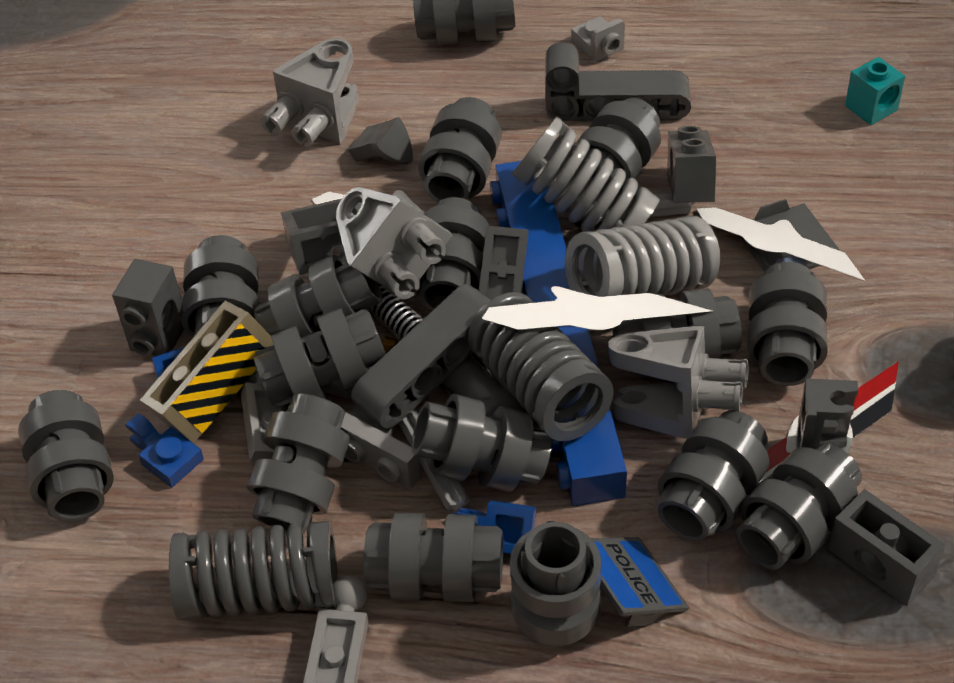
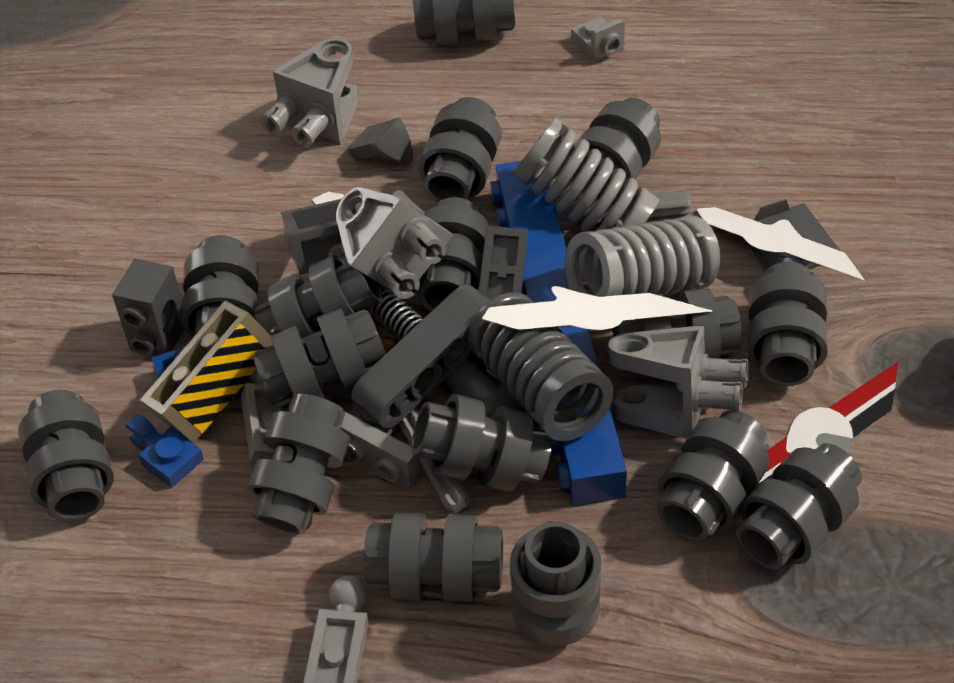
dark grey piece [169,521,338,620] -> none
blue plate [454,501,537,554] -> none
dark grey beam [545,42,691,121] -> none
piece [591,537,689,627] -> none
dark grey brick [667,126,716,203] -> none
dark grey hinge [796,378,858,449] -> none
dark grey brick [828,489,946,606] -> none
teal brick [845,56,905,125] -> none

